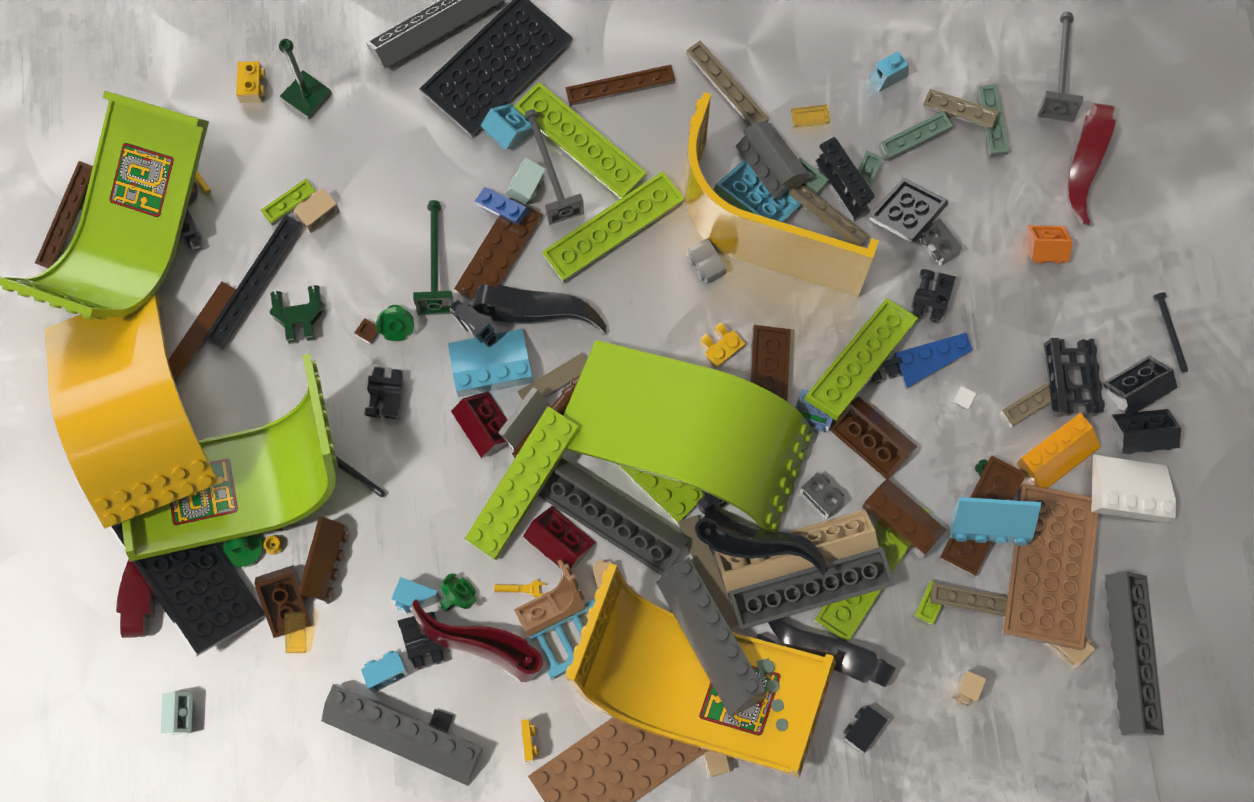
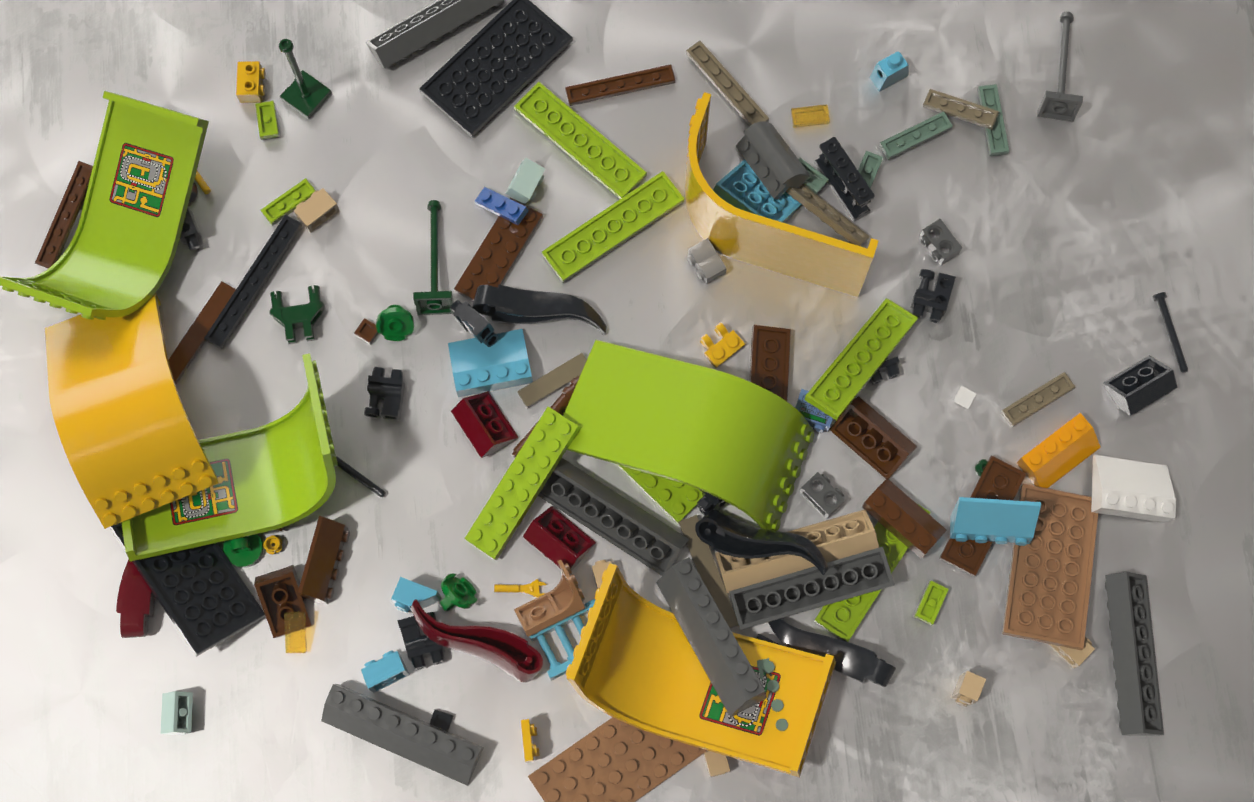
medium azure slope [481,103,533,150] -> none
light grey tile [498,387,551,449] -> none
dark grey tile [525,109,584,225] -> none
black brick [842,705,888,754] -> none
plate [869,177,948,244] -> none
blue wing [894,333,973,390] -> none
dark tan tile [930,583,1007,617] -> none
orange slope [1027,225,1073,263] -> none
black fence [1044,338,1105,417] -> none
dark red animal [1067,103,1116,226] -> none
black slope [1111,409,1181,454] -> none
none -> lime plate [255,101,279,140]

